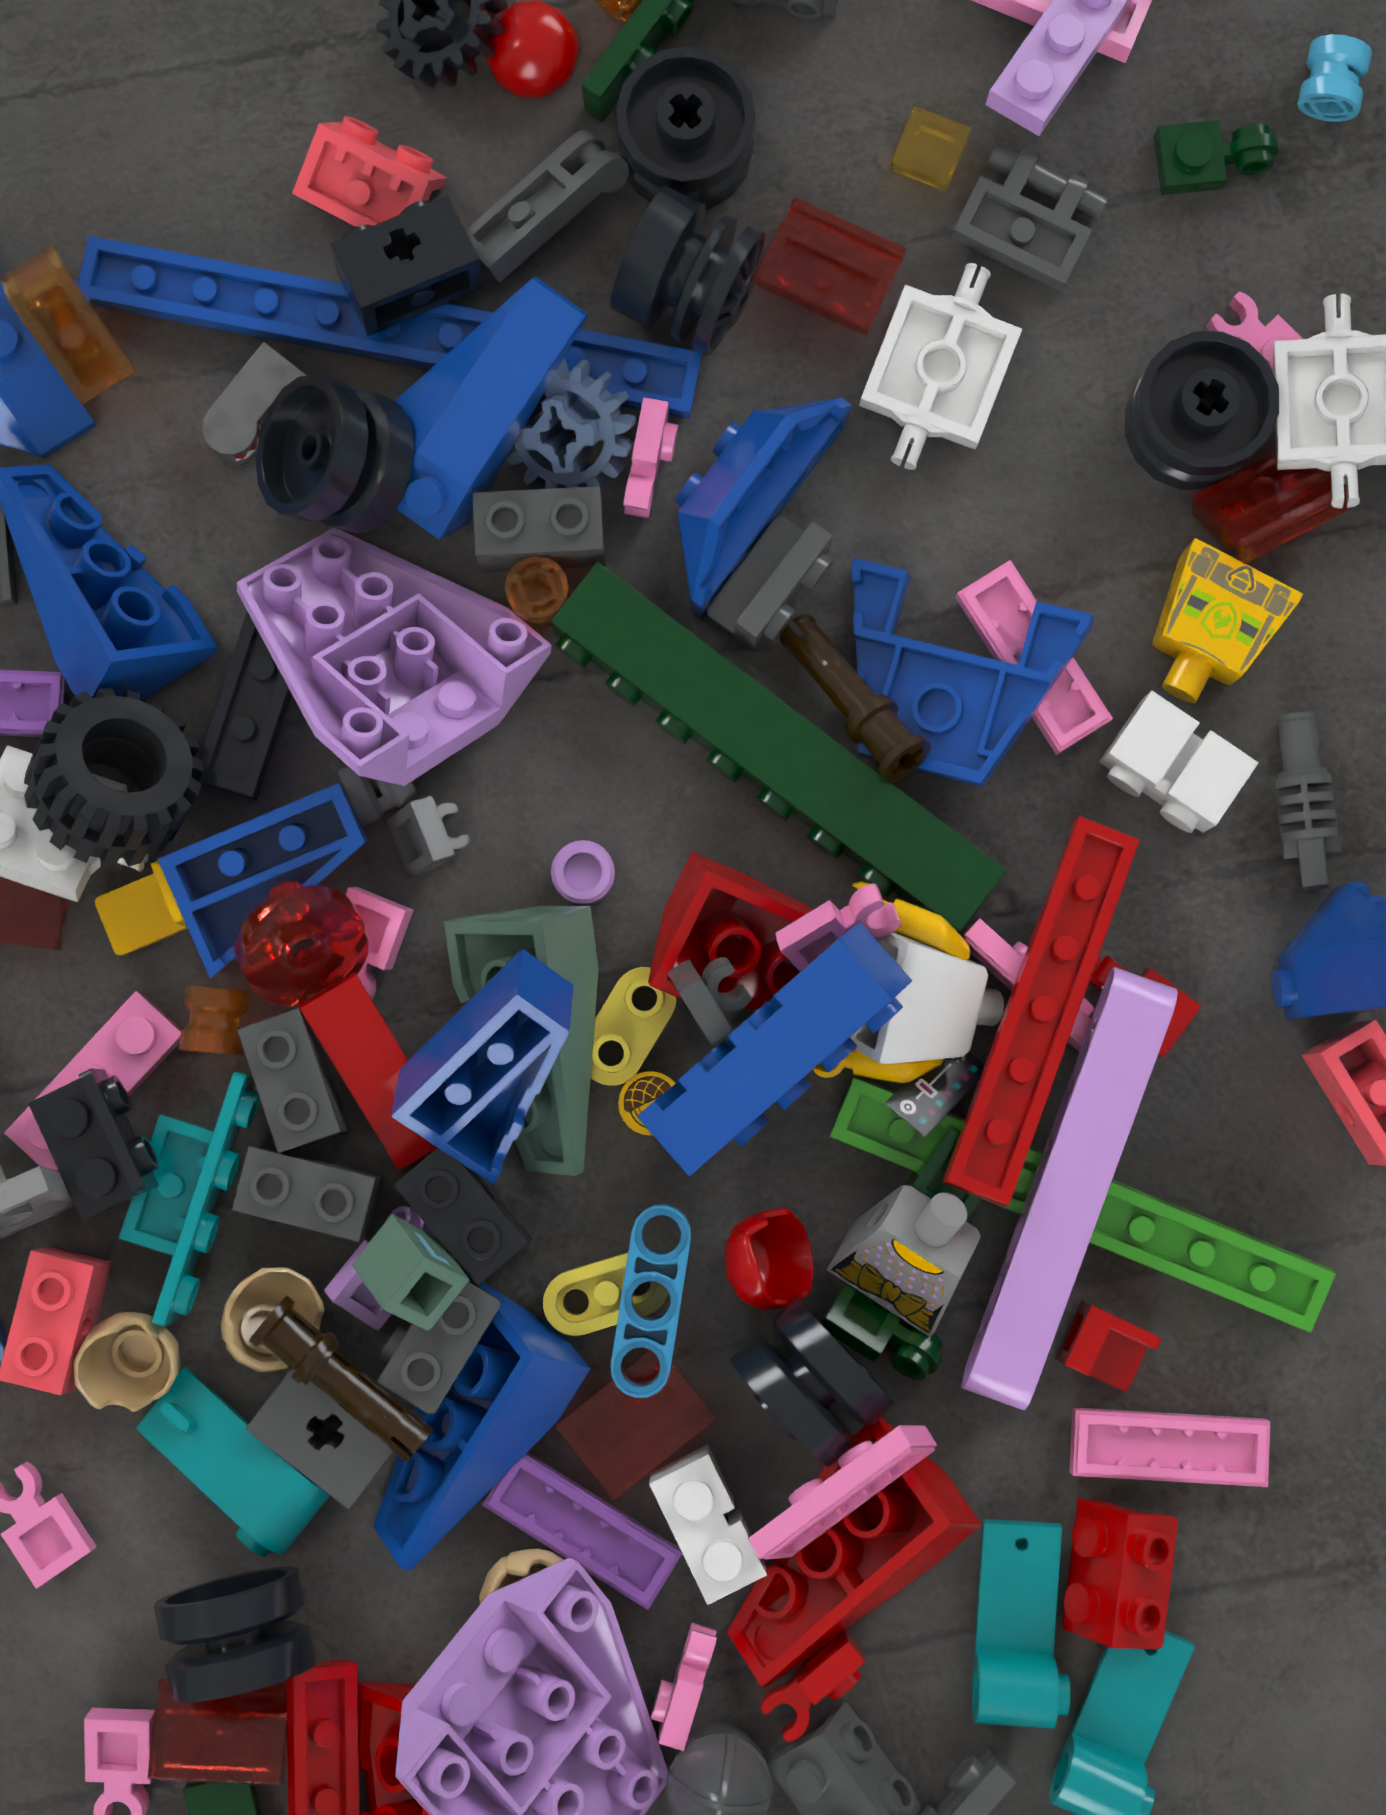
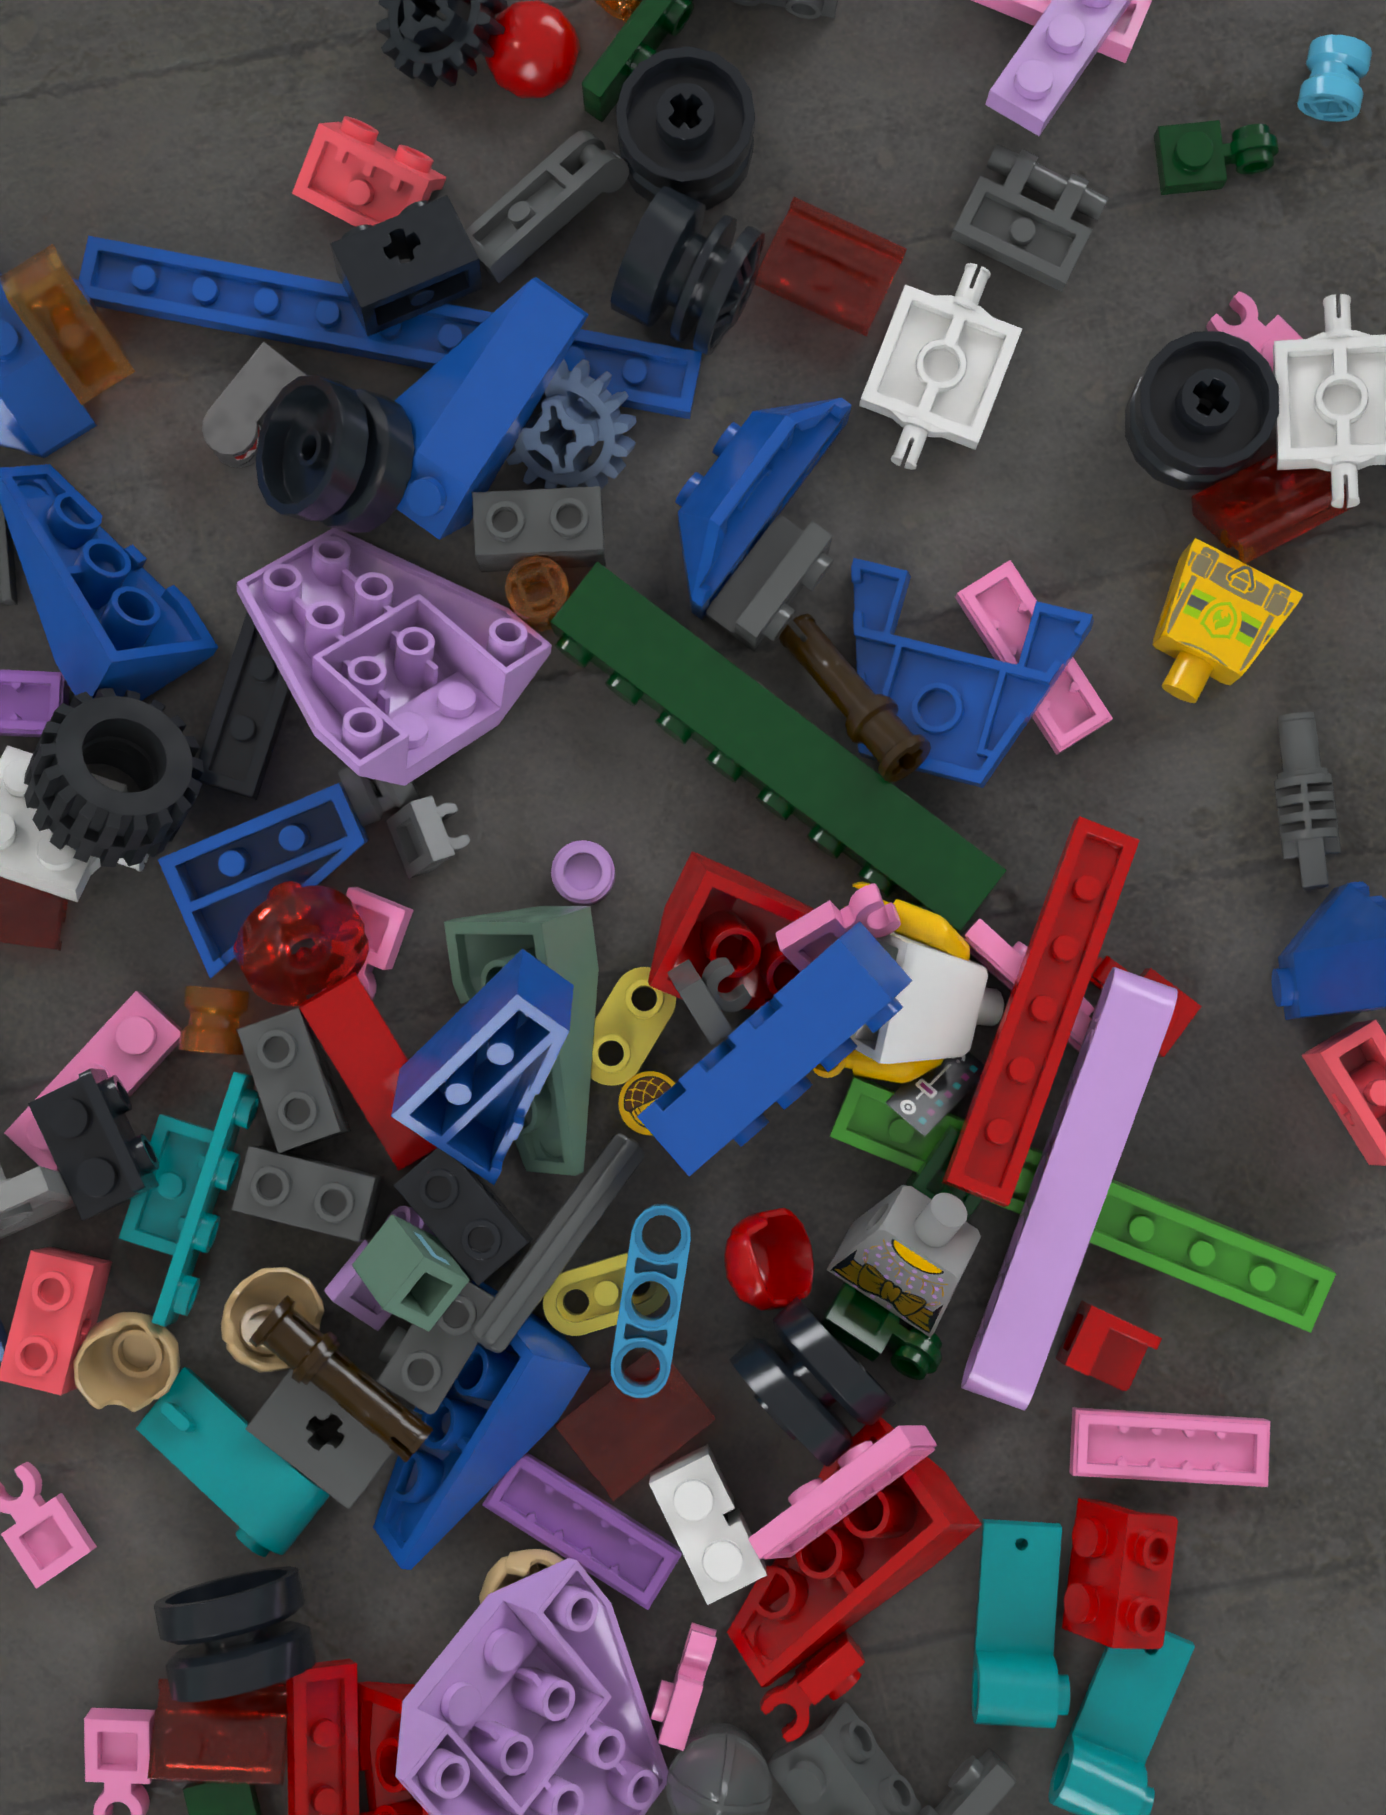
yellow bracket [95,861,188,956] -> none
bright pink plate [623,397,679,519] -> none
clear yellow tile [890,106,972,192] -> none
white piece [1099,691,1259,833] -> none
none -> dark grey axle [472,1133,645,1353]

